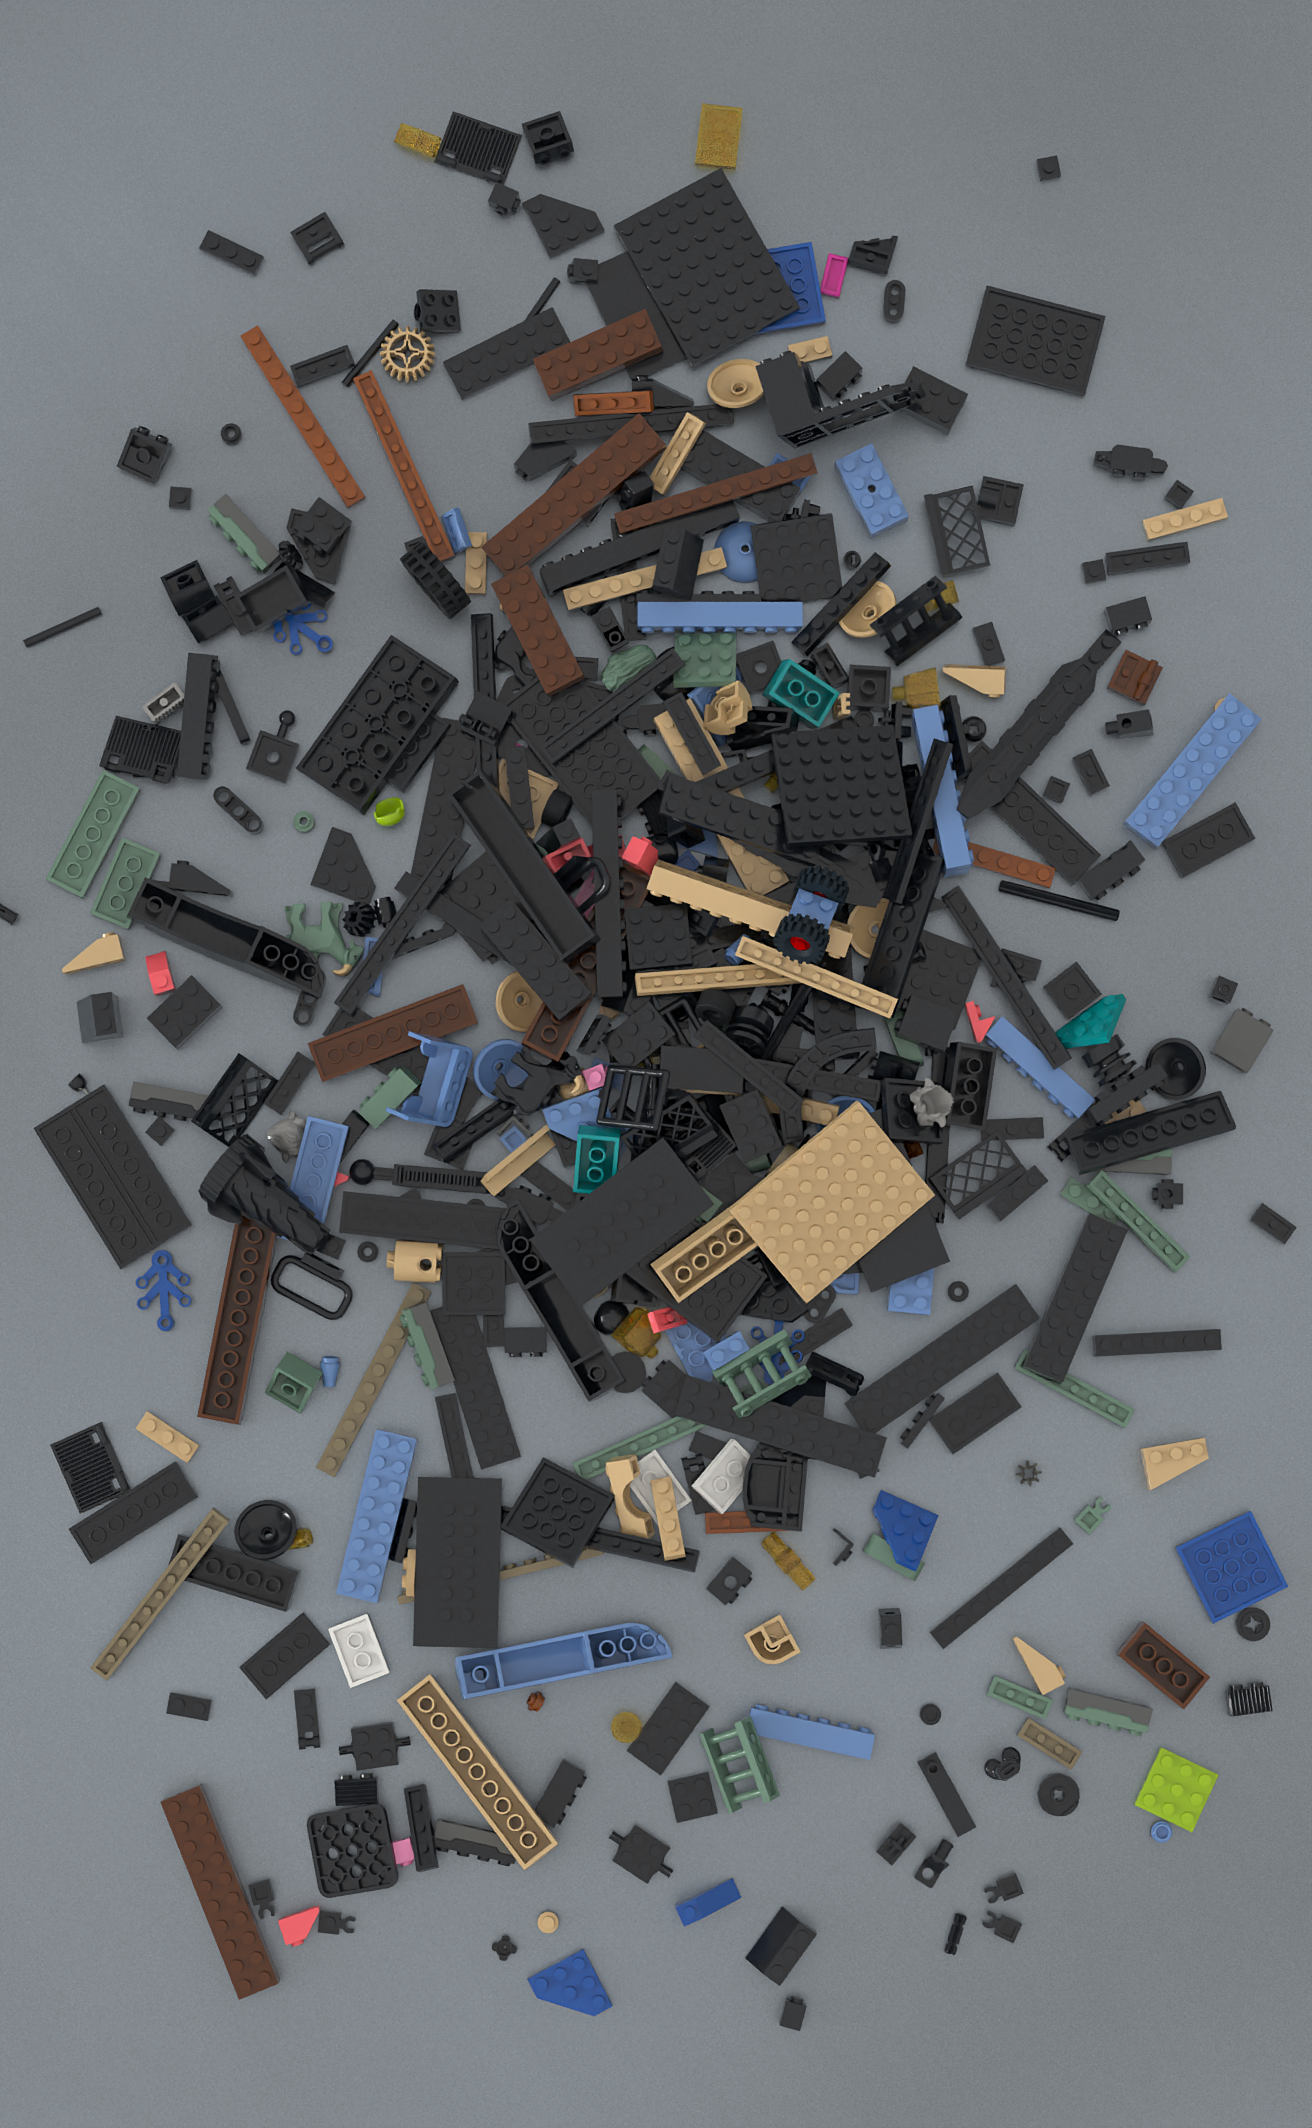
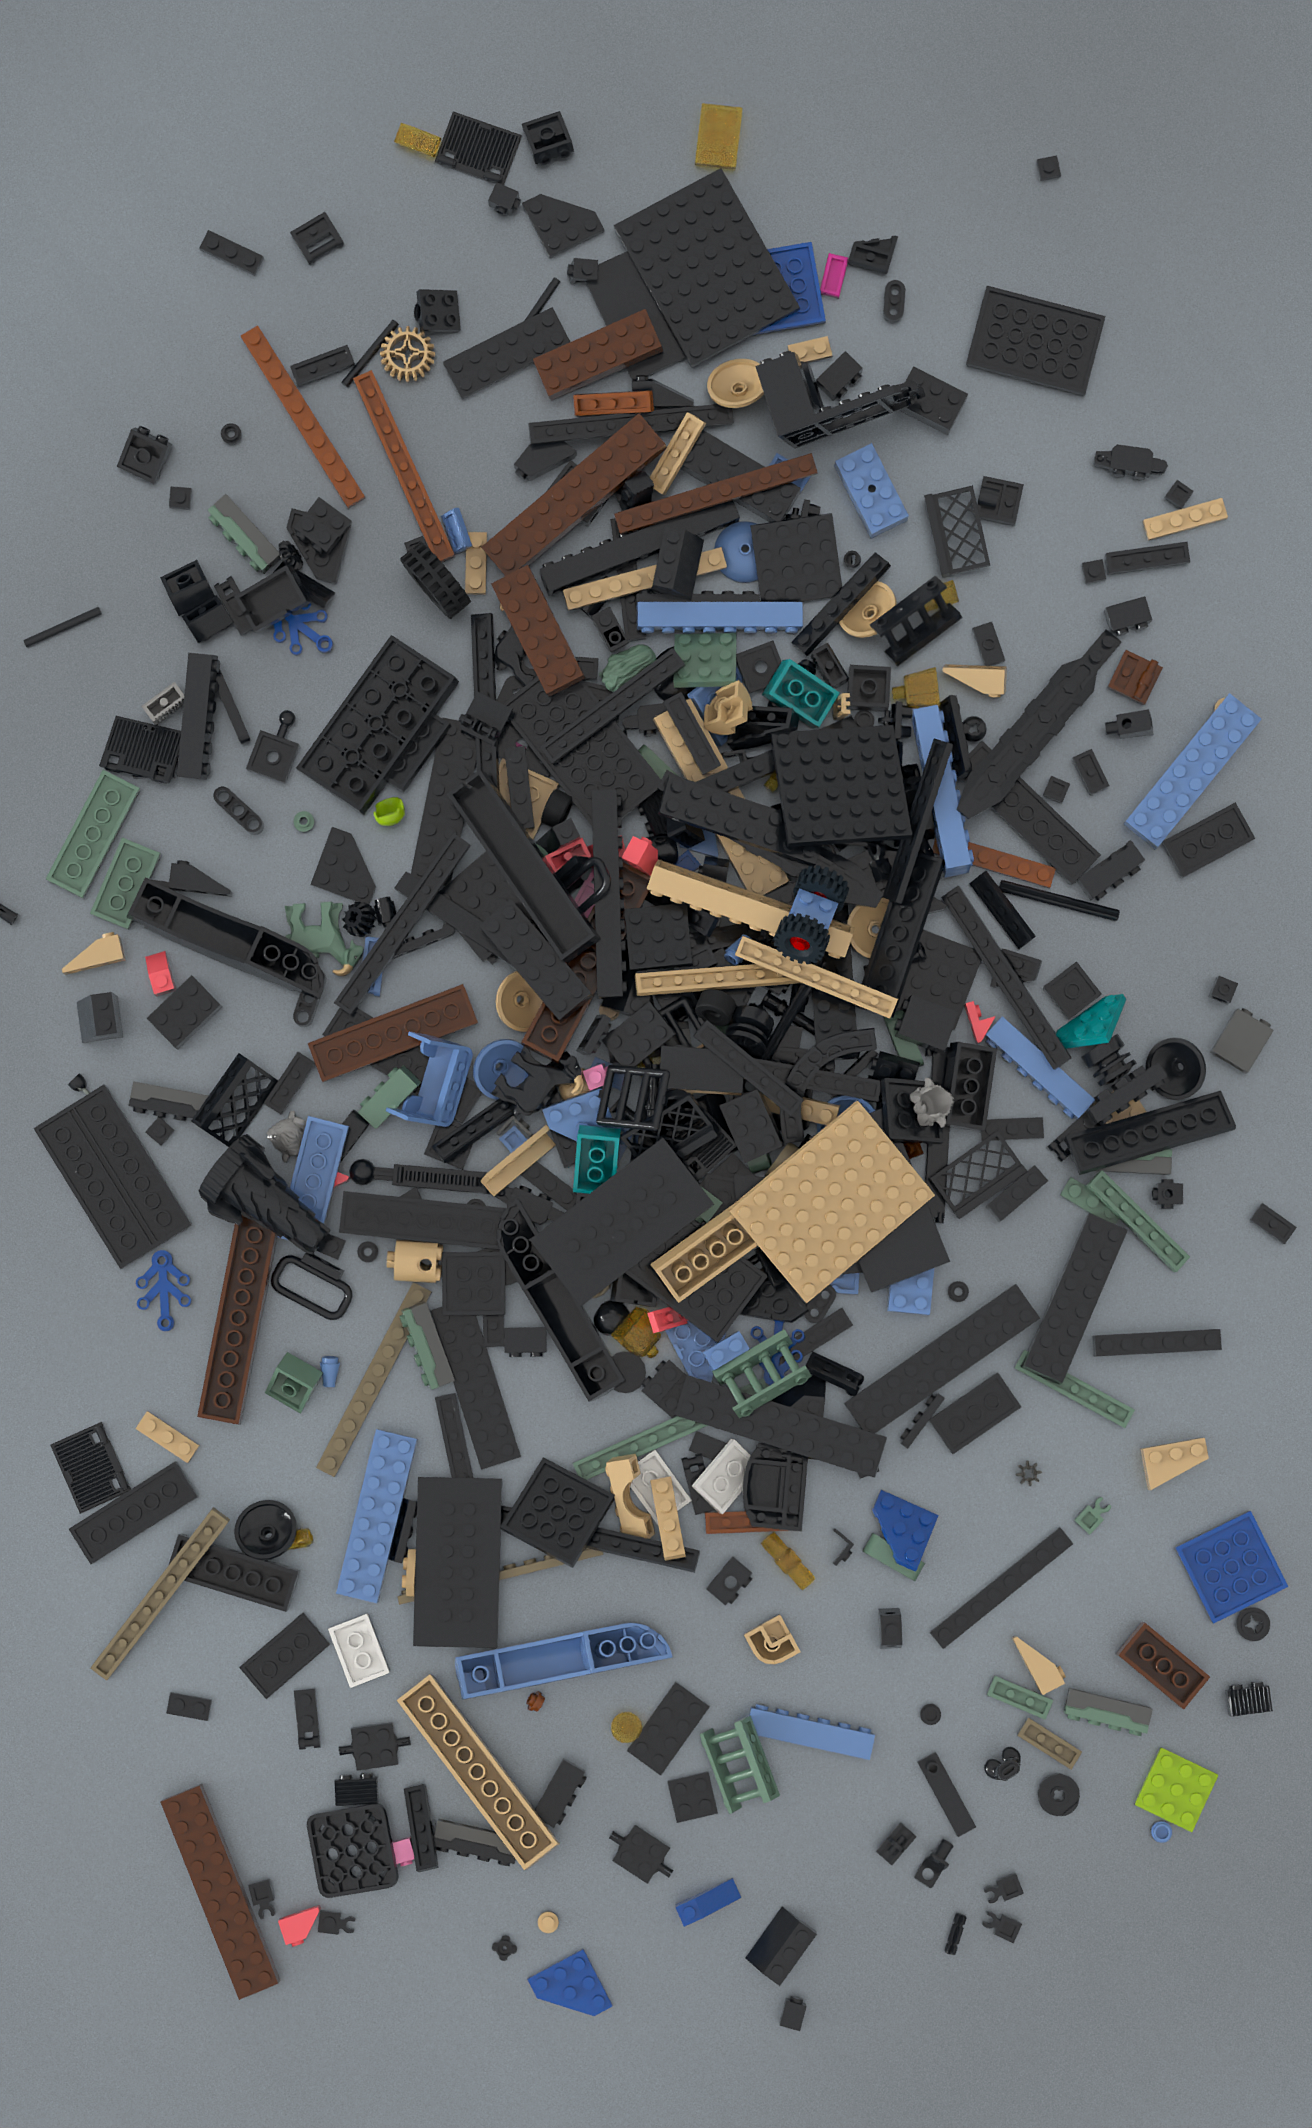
none -> black plate [969,871,1036,949]

